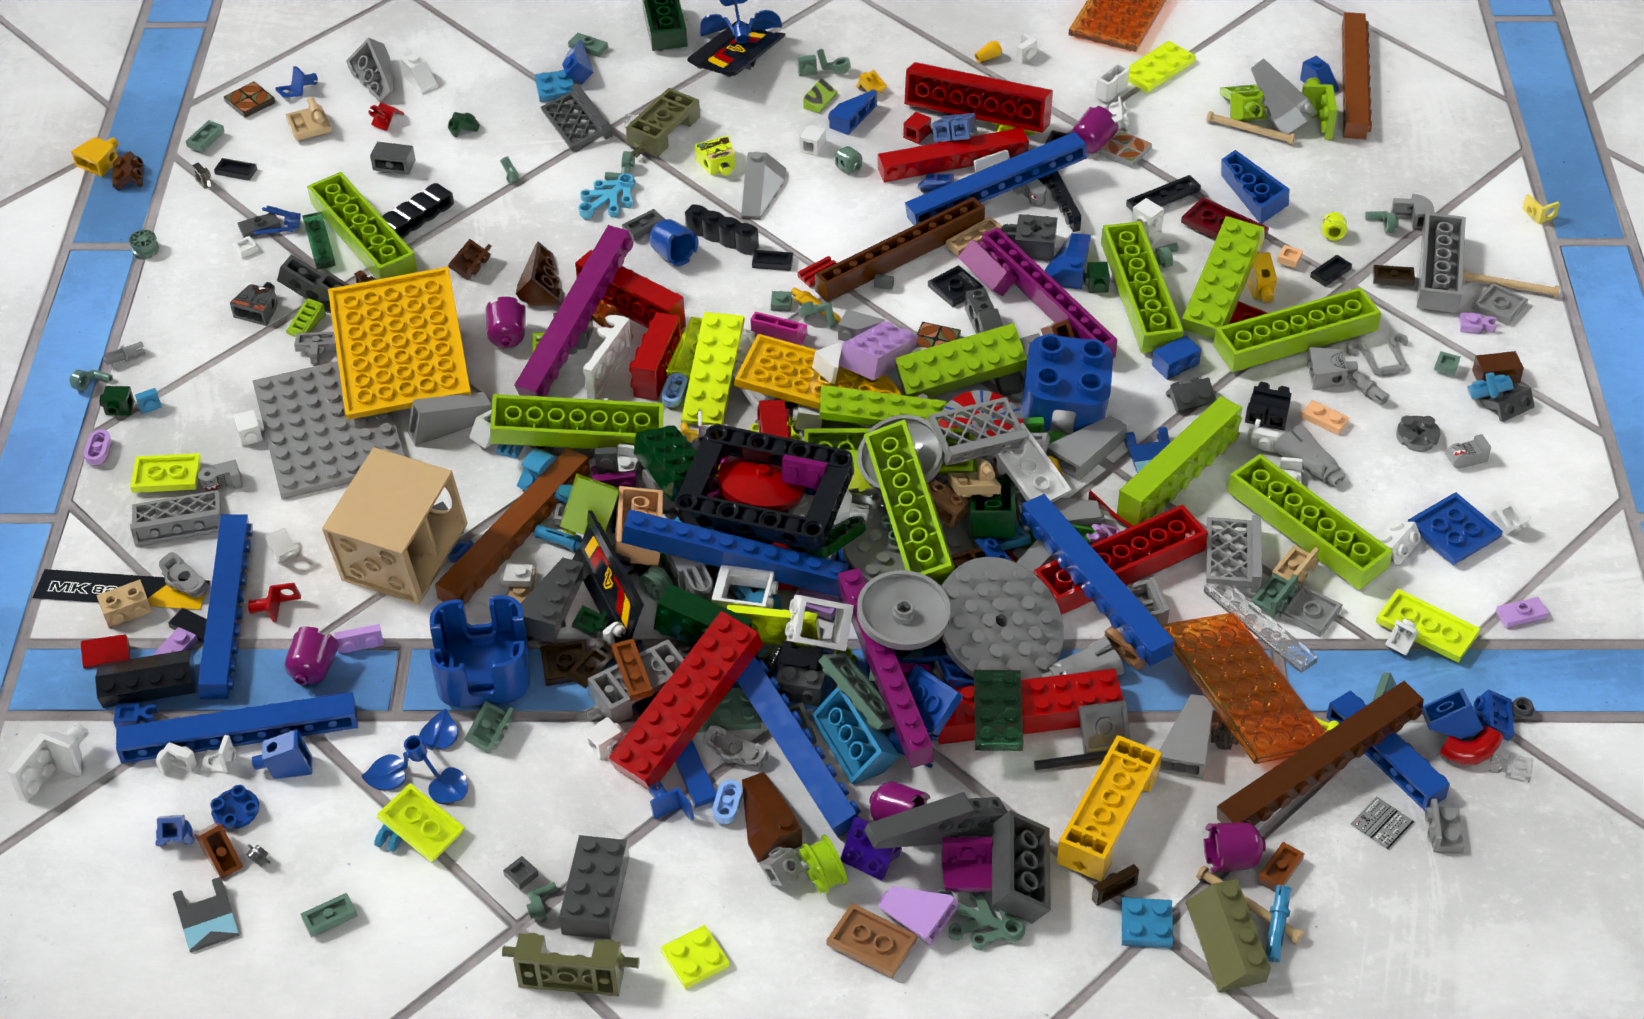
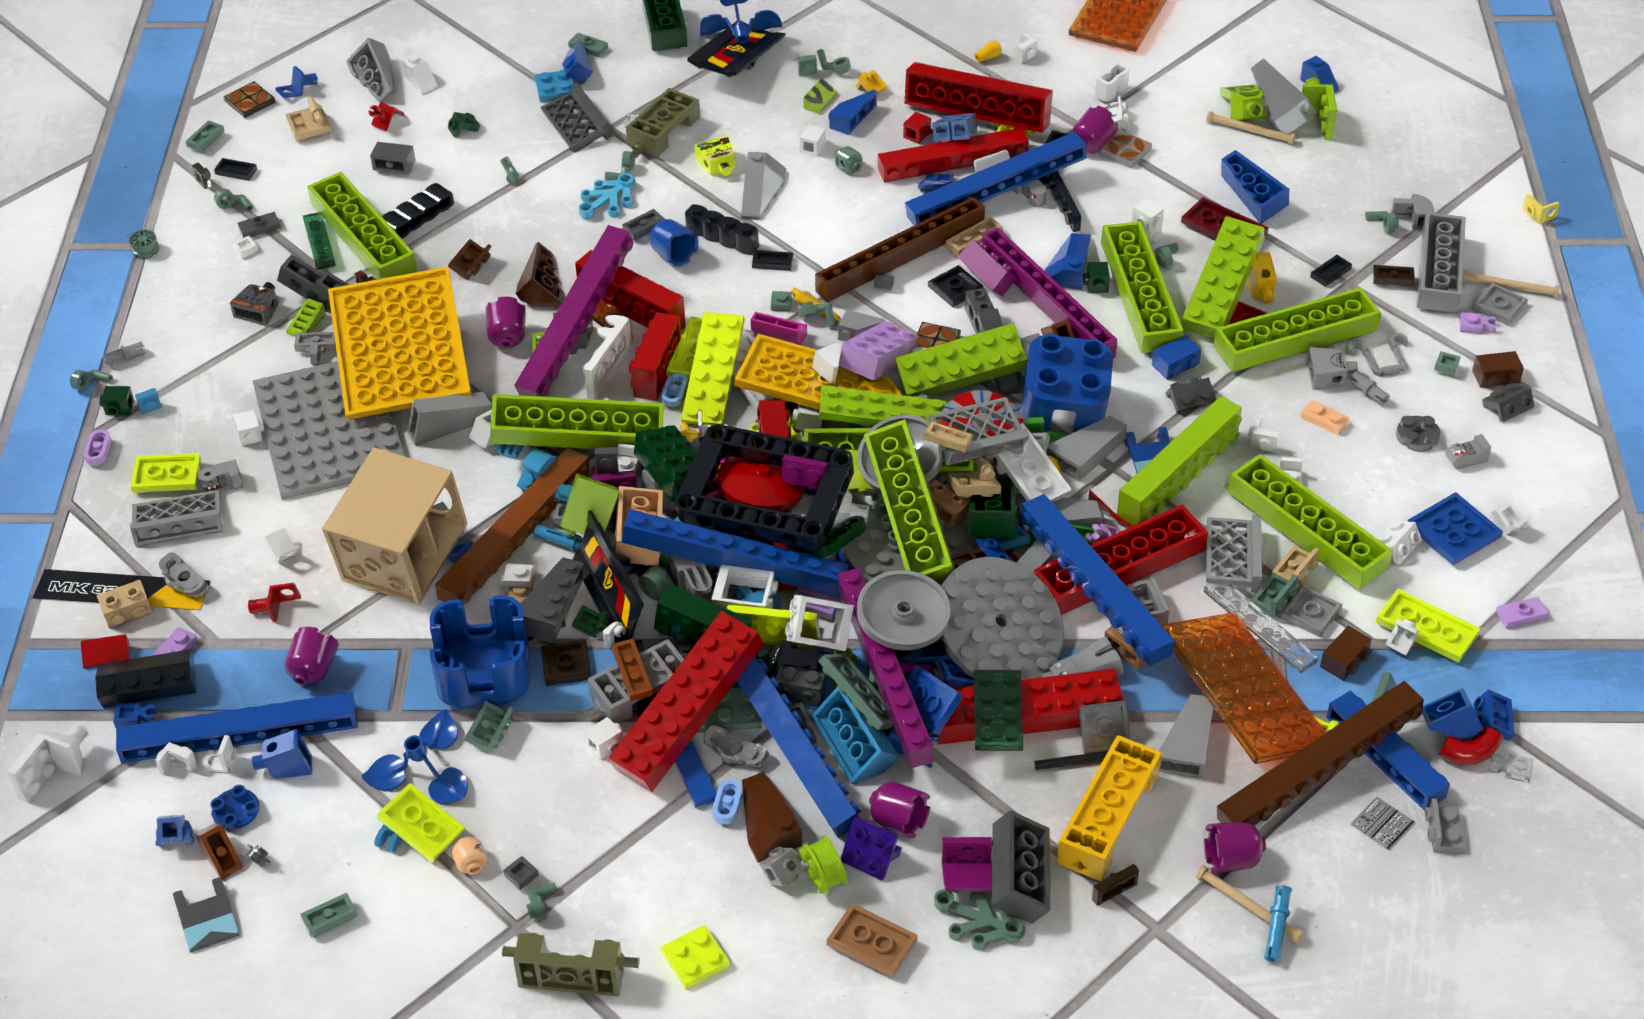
yellow torso [71,137,119,177] -> none
reddish brown bracket [112,151,144,190] -> none
black tile [168,608,207,643] -> none
blue brick [198,514,253,699] -> none
blue plant [254,205,301,235] -> none
lavender plate [334,624,384,654] -> none
dark grey brick [559,835,629,940] -> none
dark brown plate [567,638,615,689] -> none
blue bracket [649,782,694,821] -> none
red tile [798,256,836,287] -> none
dark grey brick [864,792,1008,849] -> none
lavender slope [878,886,960,945] -> none
dark grey hinge [1001,214,1058,261] -> none
dark azure plate [1121,897,1173,948] -> none
black plate [1126,175,1201,212] -> none
neon yellow plate [1128,40,1196,93] -> none
olive slope [1186,879,1271,993] -> none
clear smoke gear [1211,721,1240,750] -> none
black hips [1245,382,1292,431] -> none
dark orange plate [1258,842,1305,890] -> none
light grey piece [1274,423,1345,486] -> none
light nougat plate [1277,245,1303,268] -> none
neon yellow head [1321,212,1347,241] -> none
dark orange brick [1342,12,1372,139] -> none
dark azure plate [1467,373,1514,399] -> none
dark grey plate [1512,697,1534,719] -> none
none -> sand green plate [214,189,253,211]
none -> light nougat head [452,837,487,874]
none -> tan plate [923,422,973,453]
none -> reddish brown brick [1320,626,1372,681]

